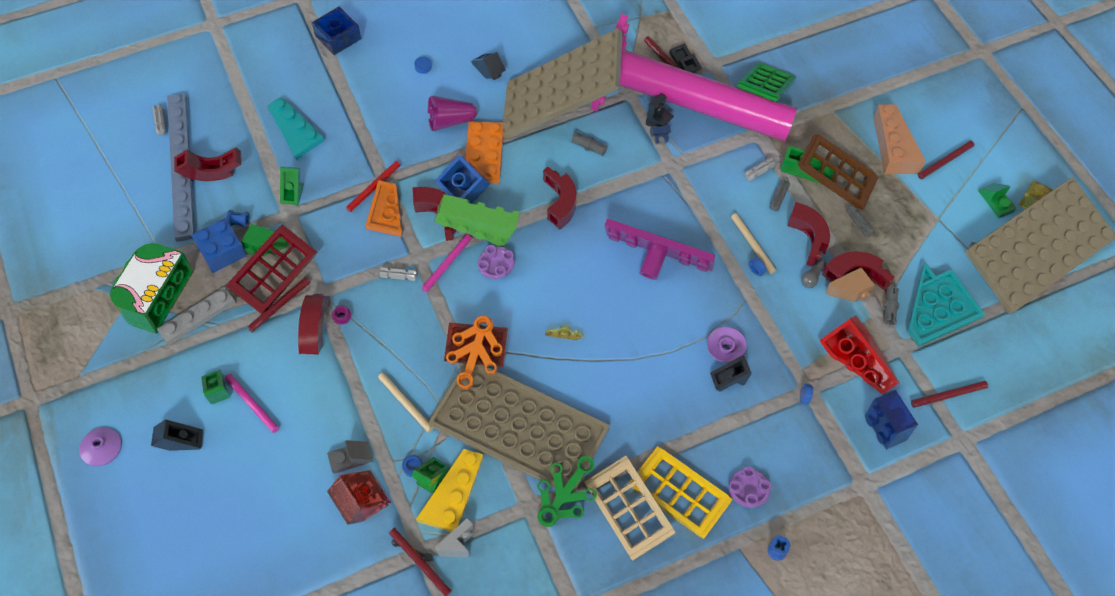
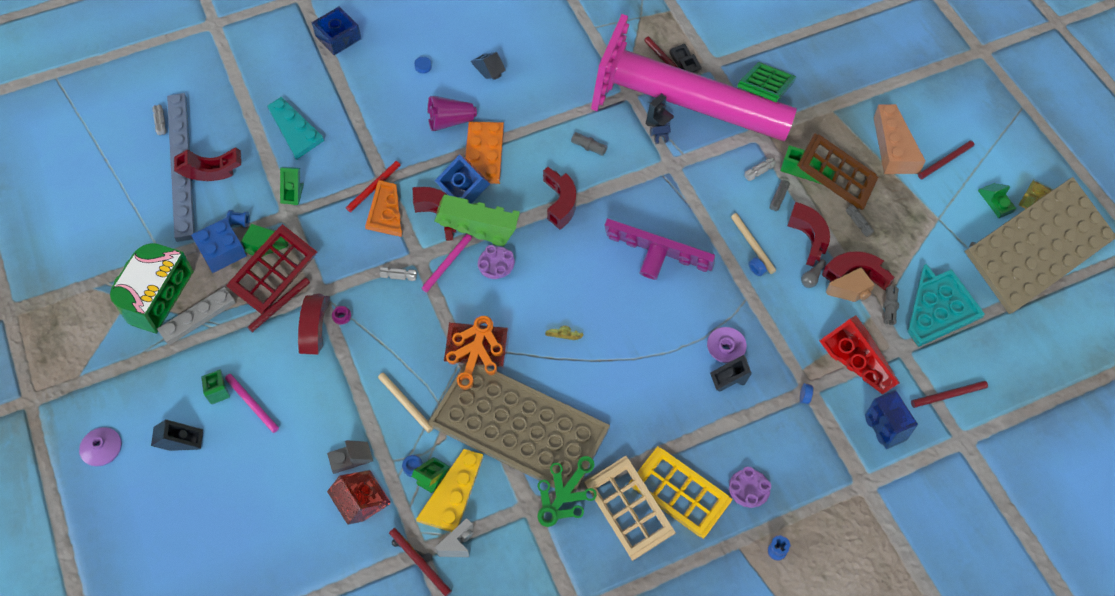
dark tan plate [502,28,622,140] -> none

